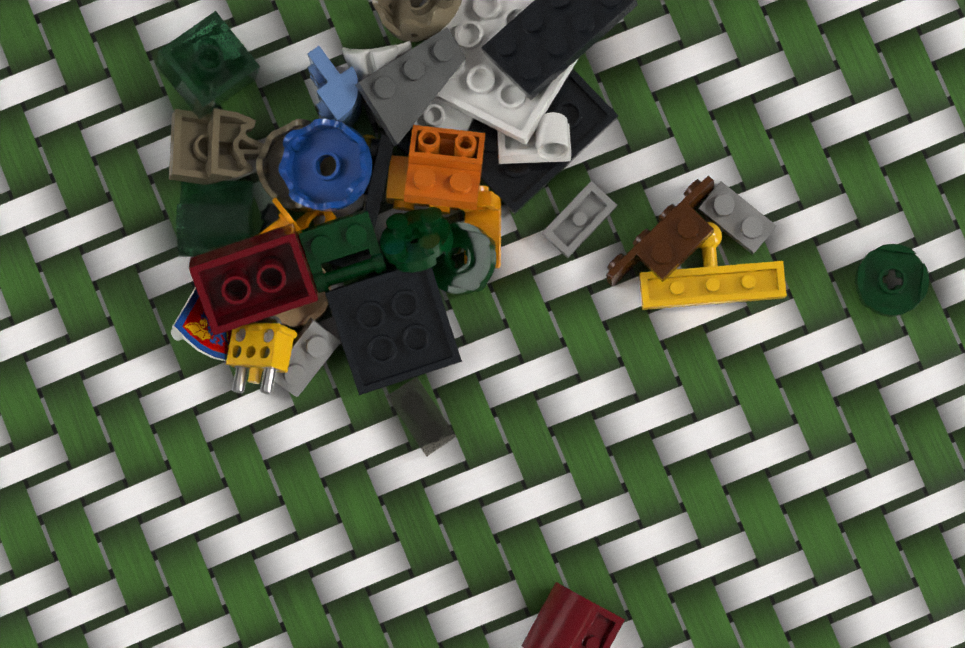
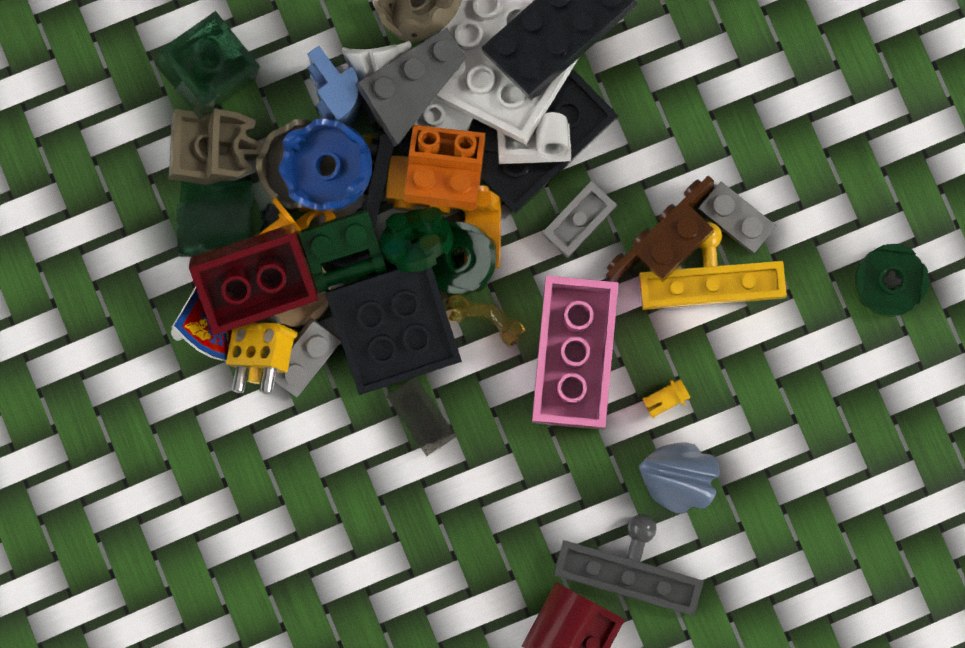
none -> clear yellow arm [446,295,526,347]
none -> bright pink brick [532,276,619,430]
none -> dark grey plate [553,514,704,616]
none -> sand blue hat [639,442,720,514]
none -> yellow pin [642,379,690,419]

